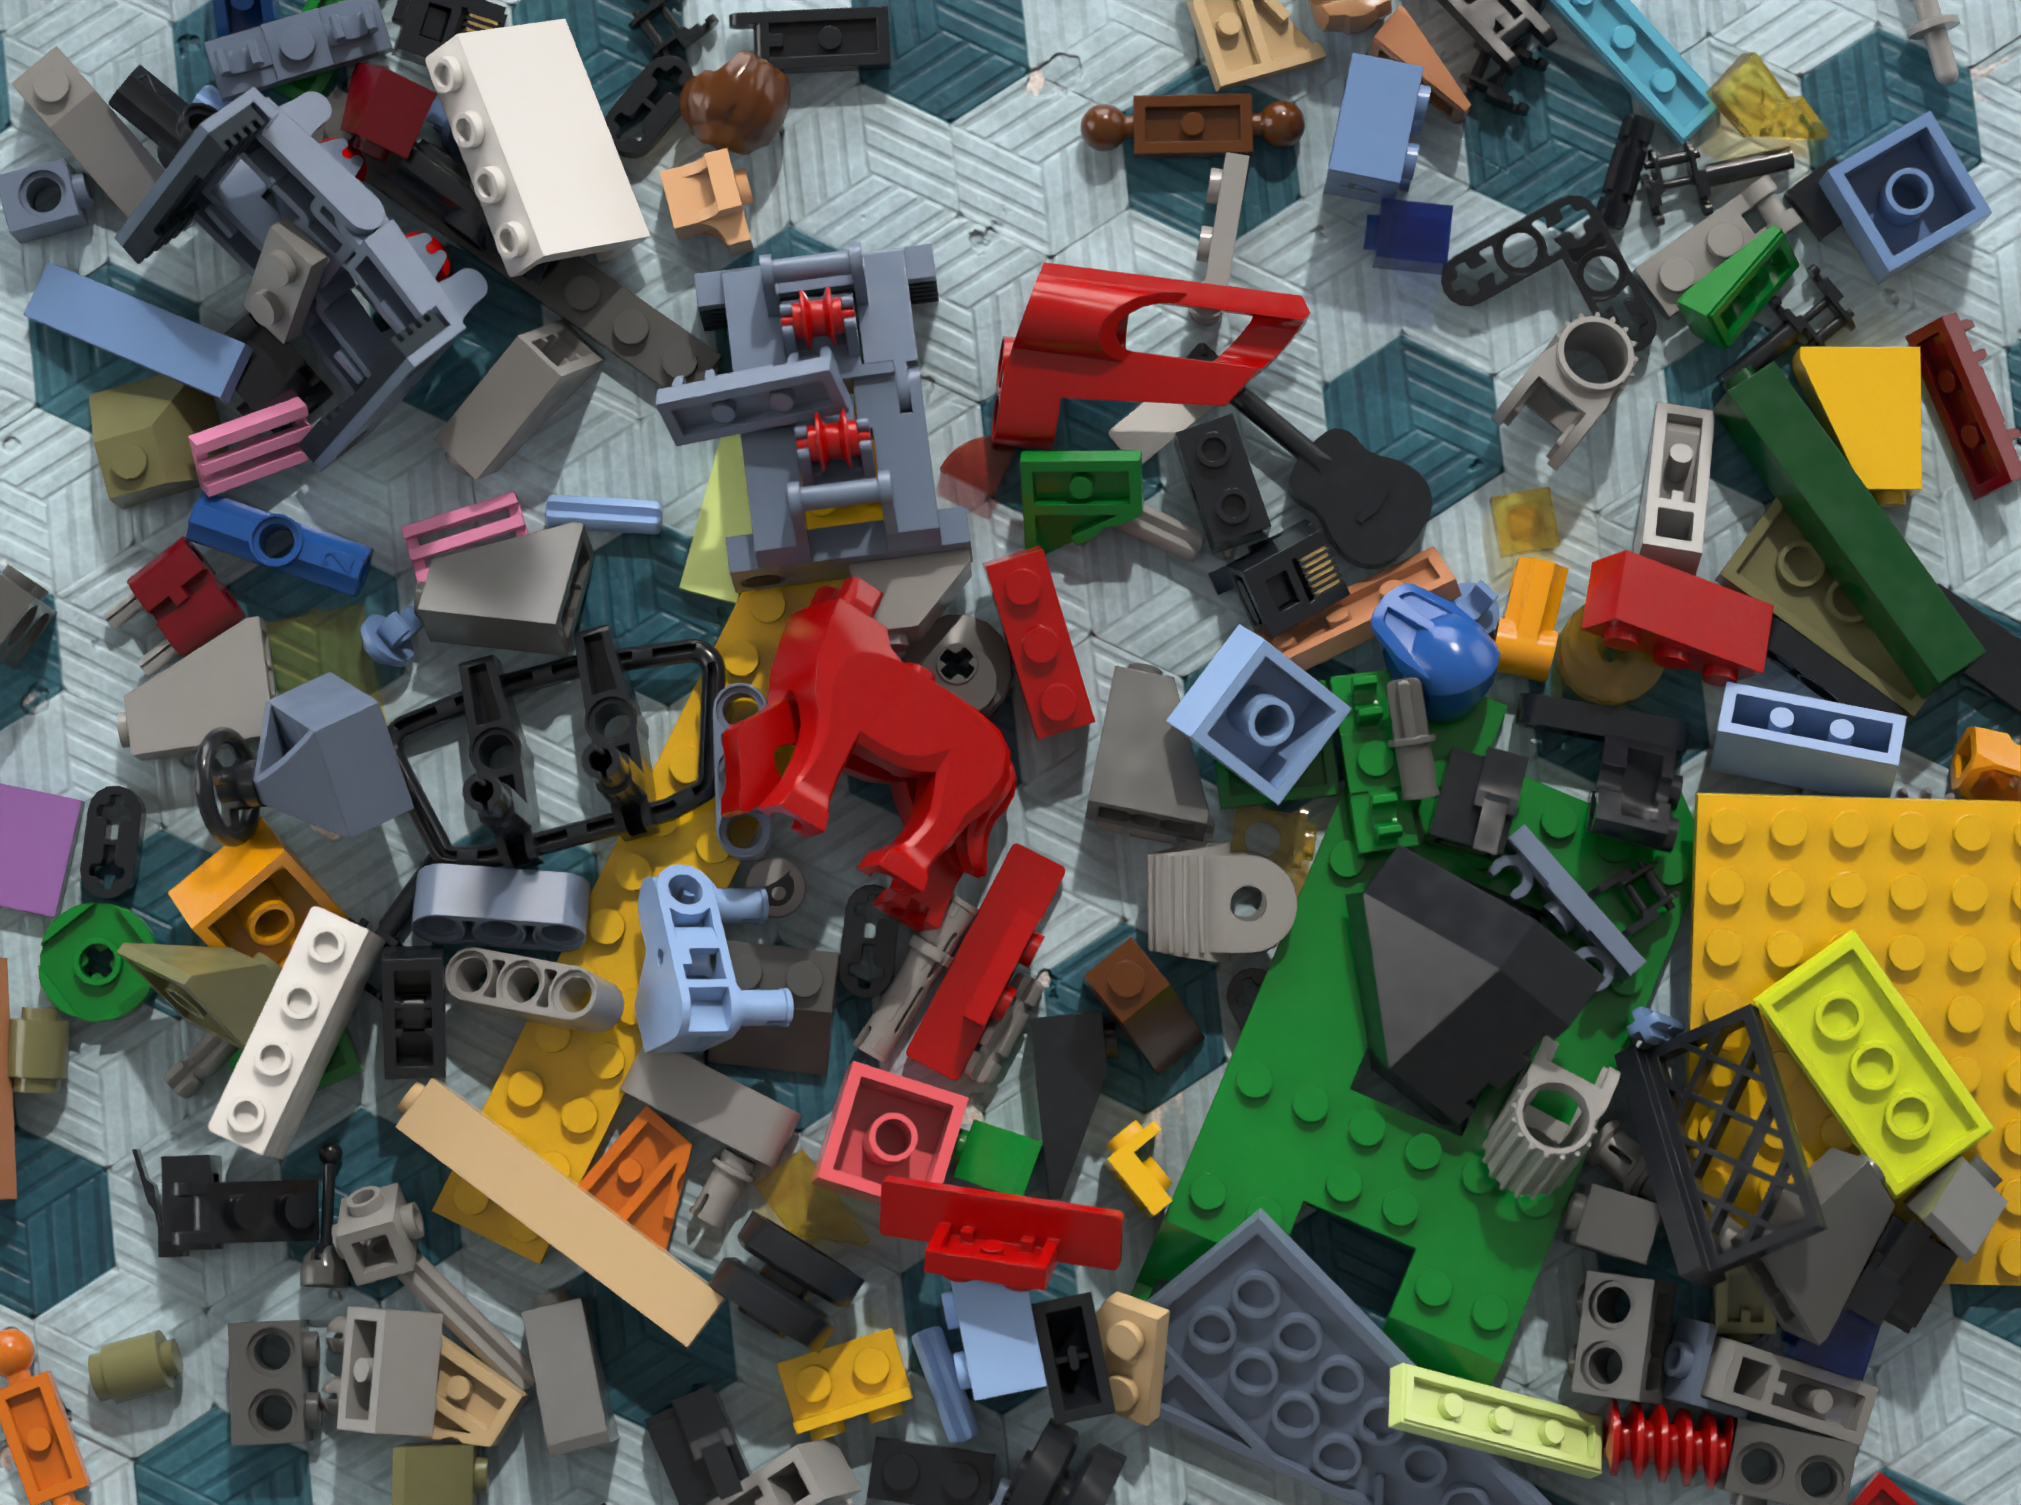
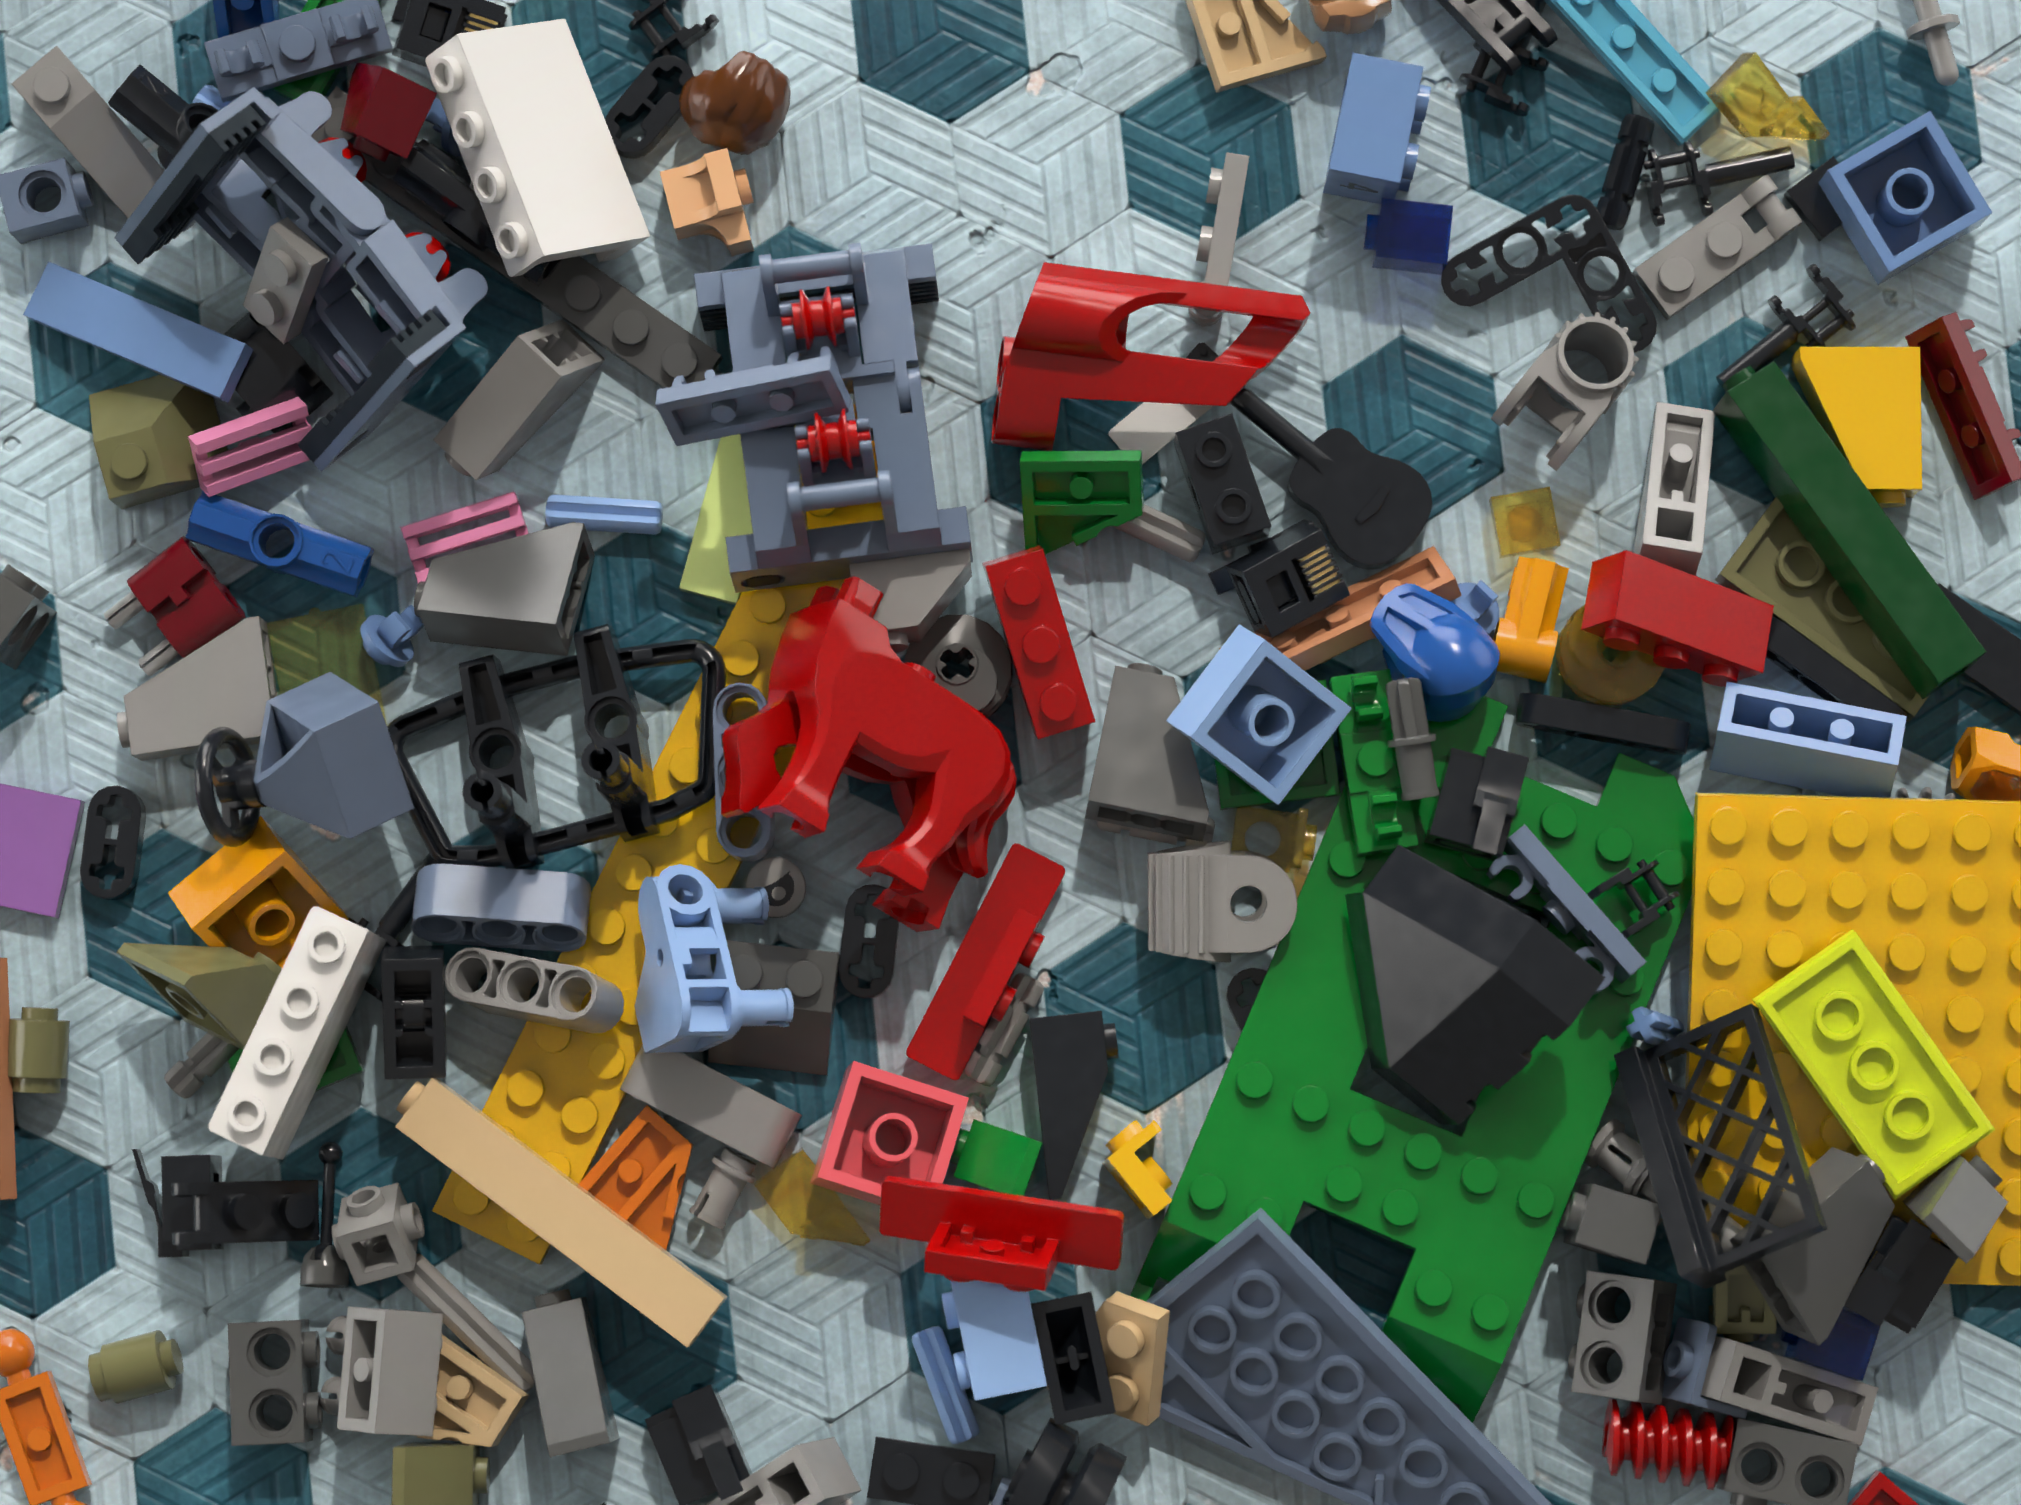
green plate [38,903,158,1023] -> none
black wheel [707,1211,865,1353] -> none
black hinge [729,6,891,74] -> none
yellow bracket [776,1327,914,1441] -> none
light grey pin [853,894,979,1064] -> none
clear red tile [940,436,1018,497] -> none
reddish brown plate [1080,93,1305,159] -> none
reddish brown slope [1083,937,1205,1076] -> none
nougat slope [1369,5,1471,125] -> none
yellowish green tile [1388,1363,1603,1479] -> none
light grey piece [1482,1035,1621,1200] -> none
black cylinder [1586,733,1683,853] -> none
green slope [1676,225,1800,351] -> none

